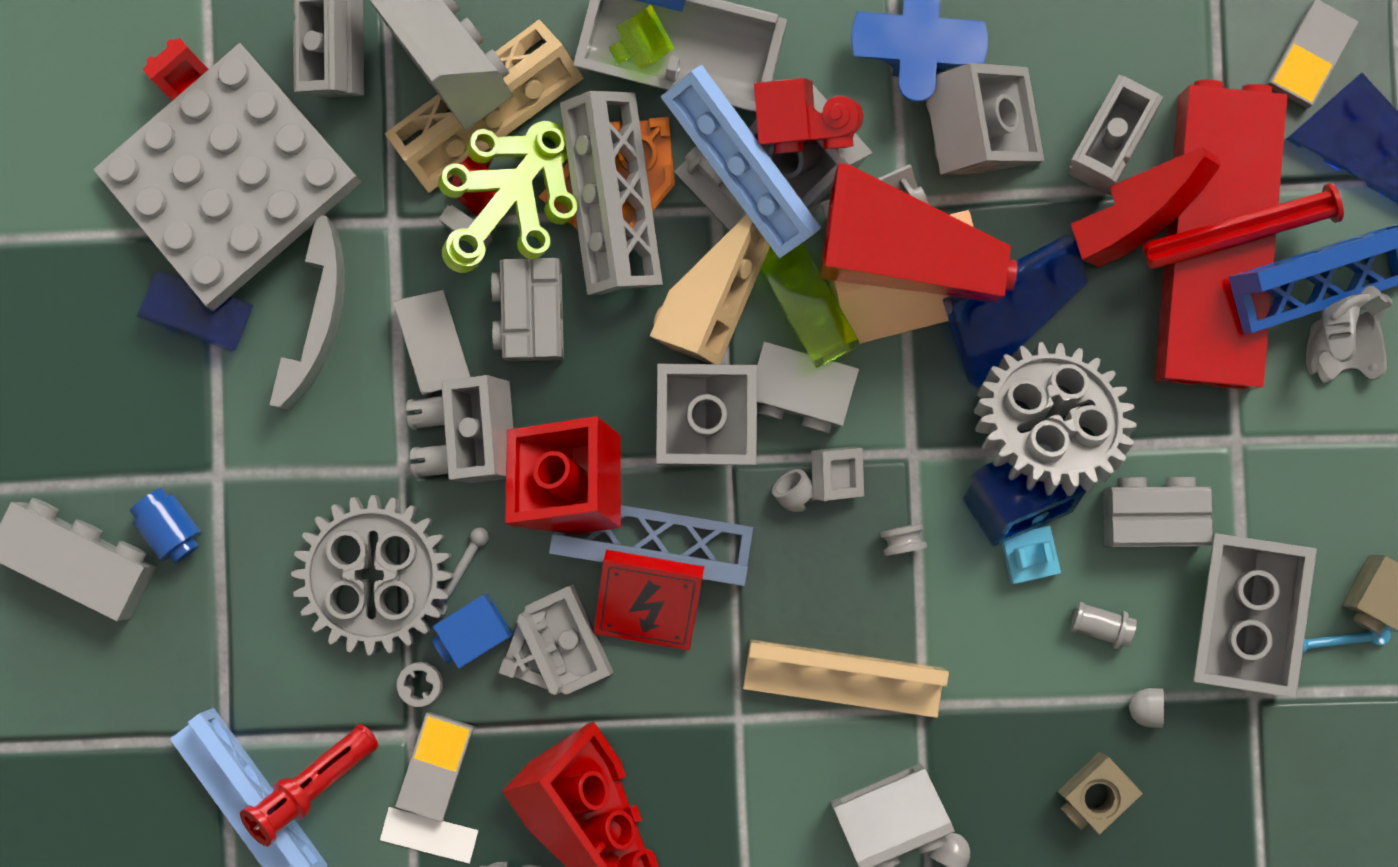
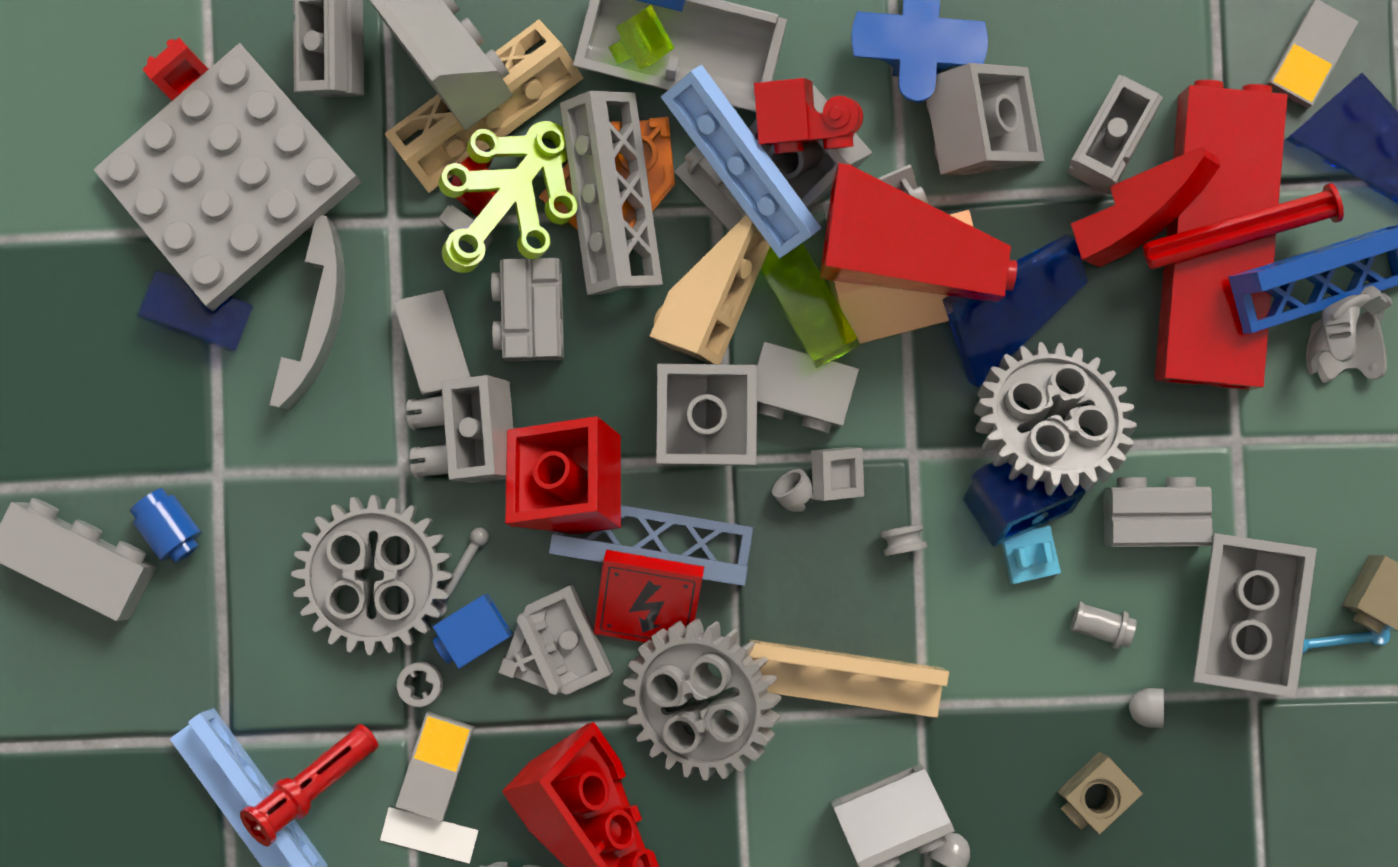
none -> light grey gear [623,619,781,781]

